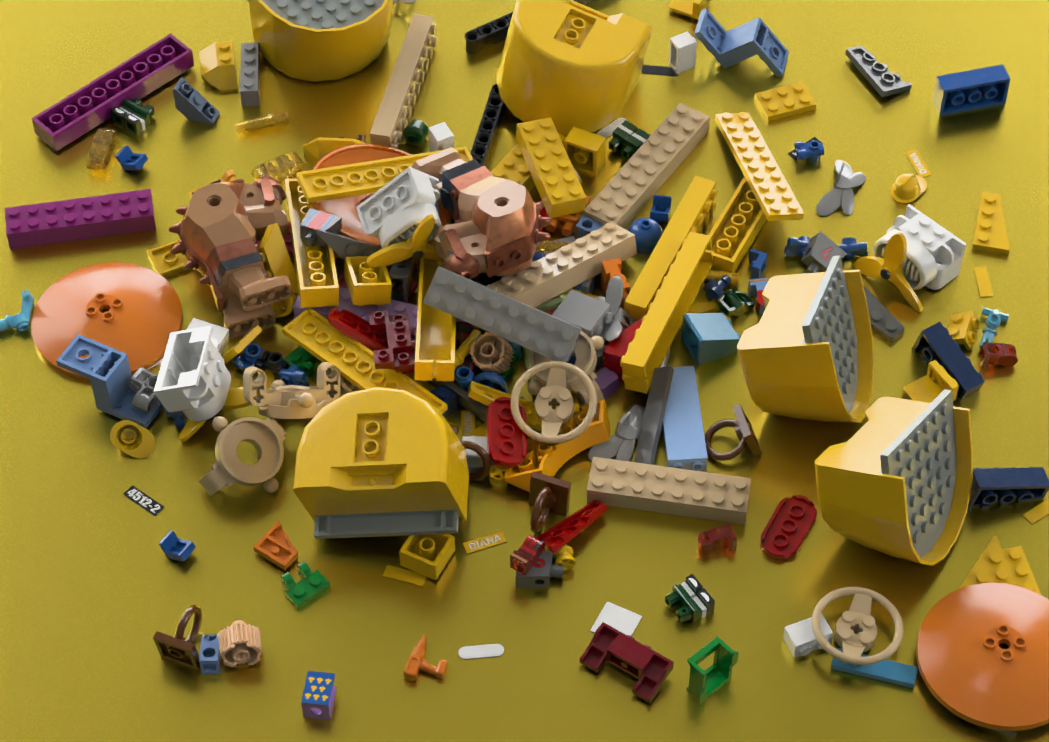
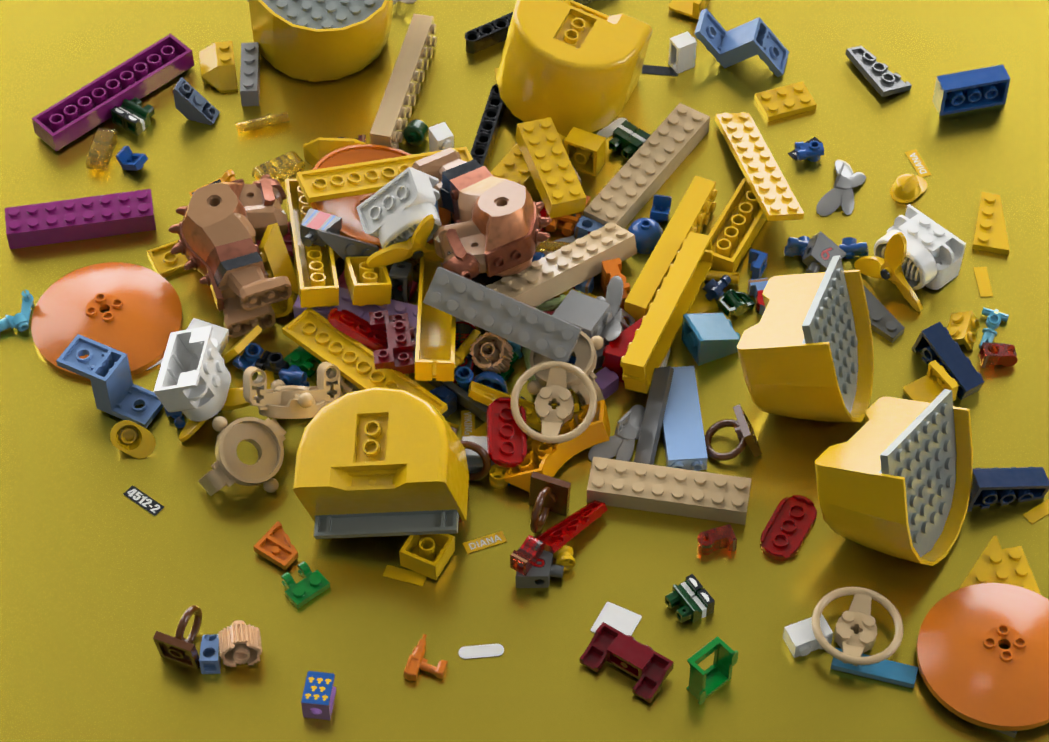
light grey piece [127,368,160,413] -> none
blue bracket [159,531,196,561] -> none

